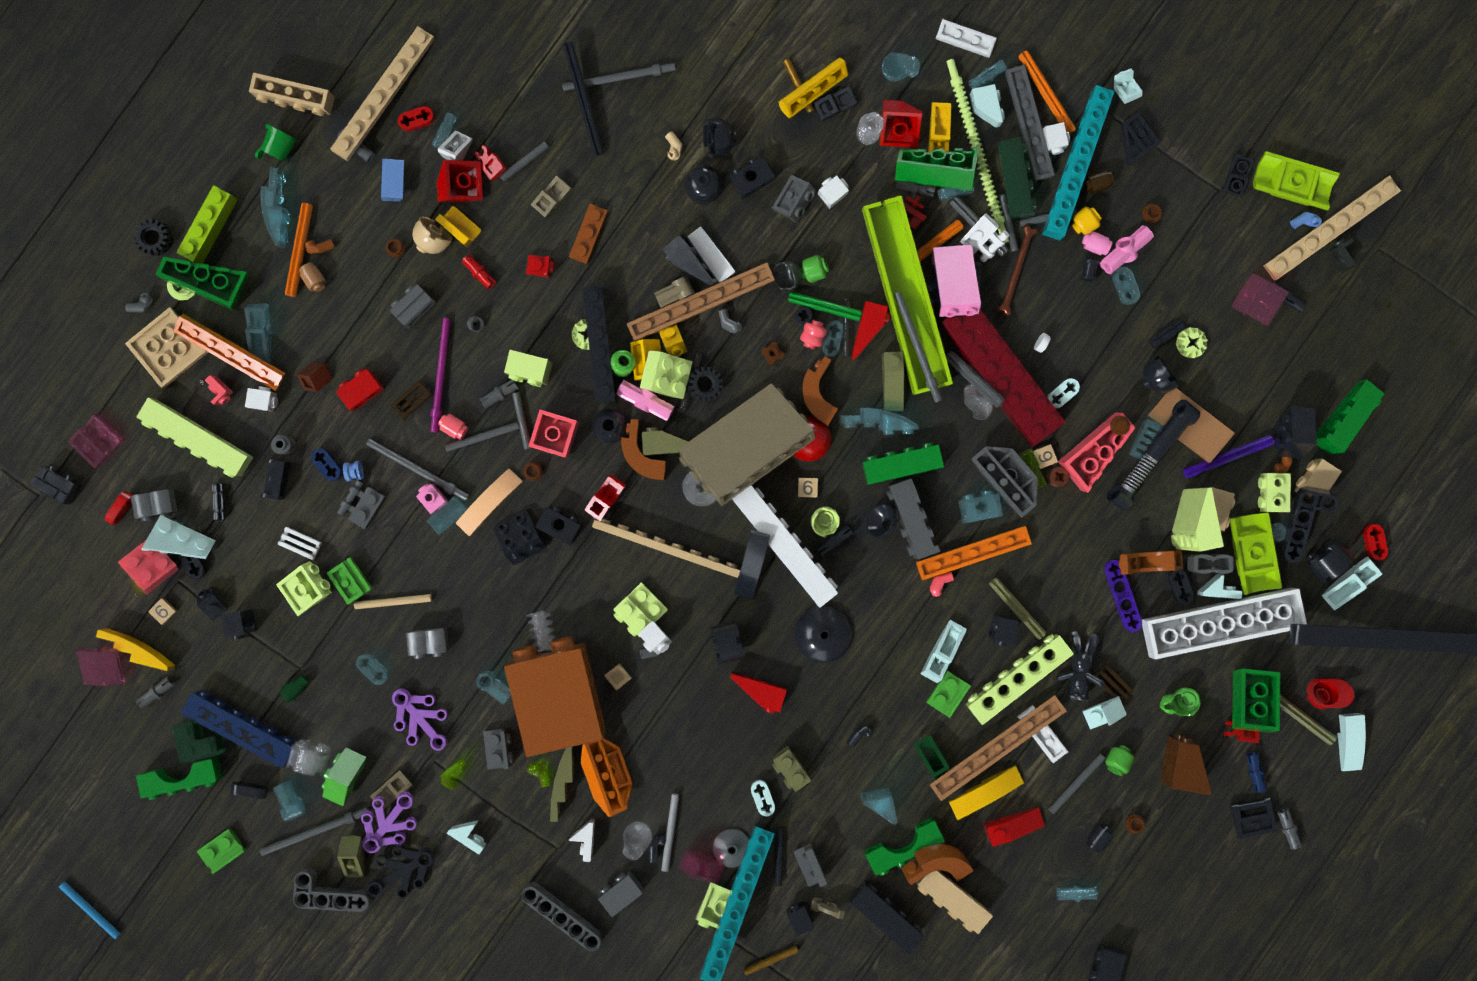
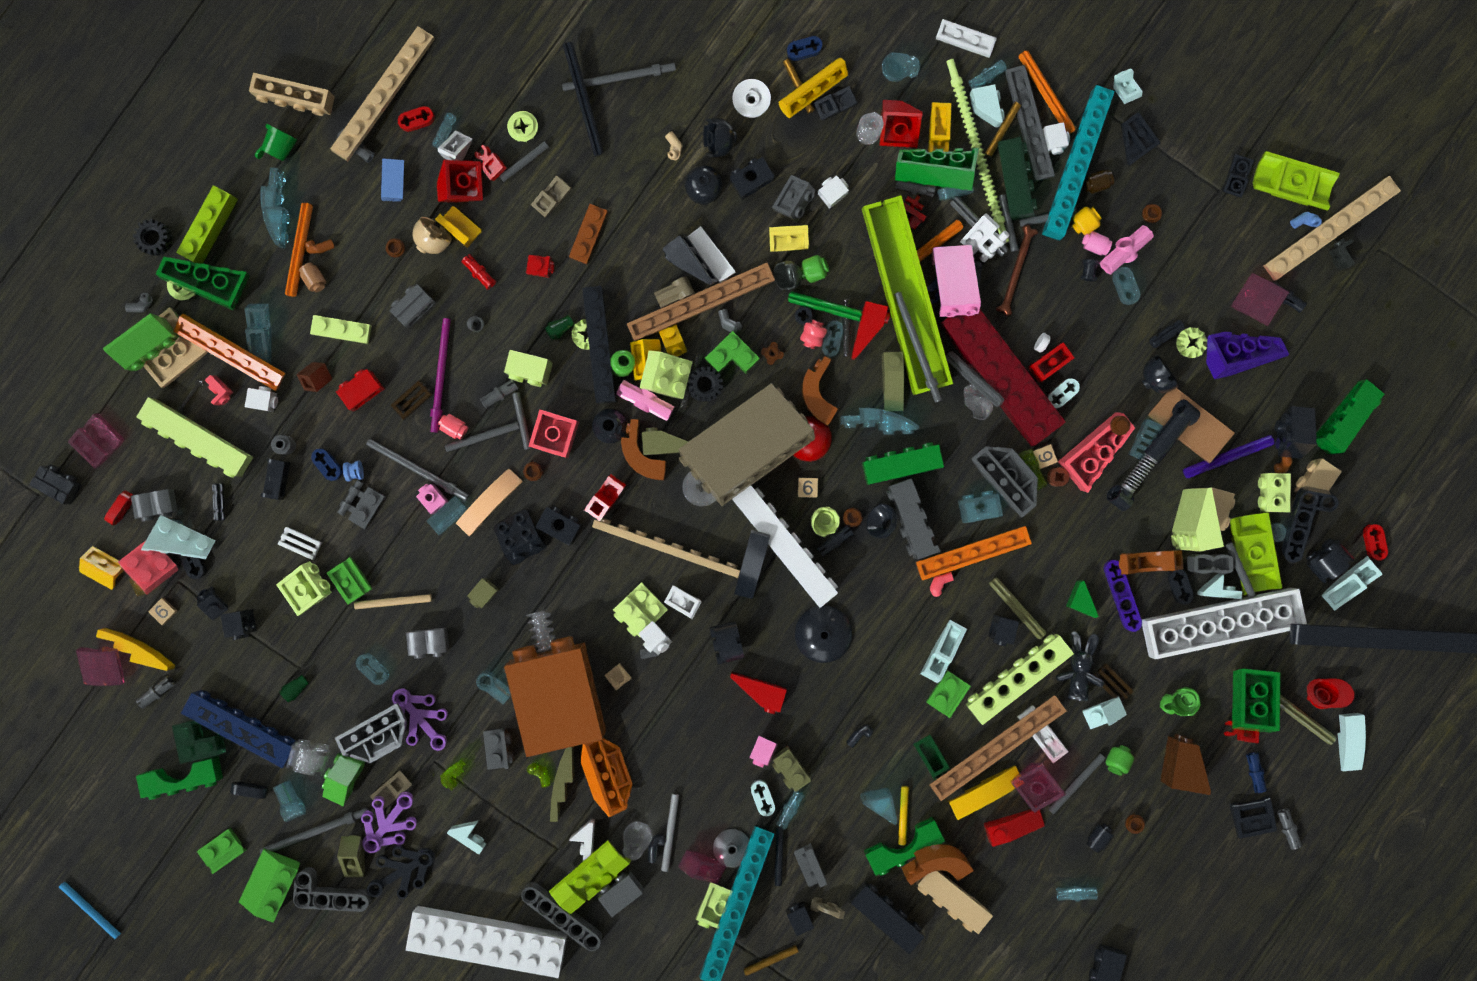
none -> yellow panel [79,546,124,590]
none -> bright green slope [103,313,179,371]
none -> bright green slope [239,849,300,922]
none -> yellowish green plate [310,315,372,344]
none -> dark grey wedge [335,703,407,763]
none -> white brick [406,906,568,978]
none -> olive brick [467,577,500,608]
none -> yellowish green gear [507,111,538,142]
none -> dark green cone [545,315,574,341]
none -> lime piece [549,841,631,914]
none -> white slope [664,586,701,619]
none -> bright green brick [705,331,760,374]
none -> white dish [732,79,771,118]
none -> bright pink brick [750,736,778,768]
none -> light yellow hinge [769,225,809,252]
none -> clear light blue pin [776,791,805,830]
none -> dark blue beam [787,36,822,61]
none -> reddish brown plate [843,508,862,527]
none -> yellow bar [898,786,909,845]
none -> pearl gold bar [985,102,1021,157]
none -> clear pink slope [1011,763,1066,813]
none -> red brick [1028,342,1074,382]
none -> green slope [1066,580,1099,618]
none -> dark purple wedge [1206,332,1289,379]
none -> dark grey bar [1225,542,1256,598]

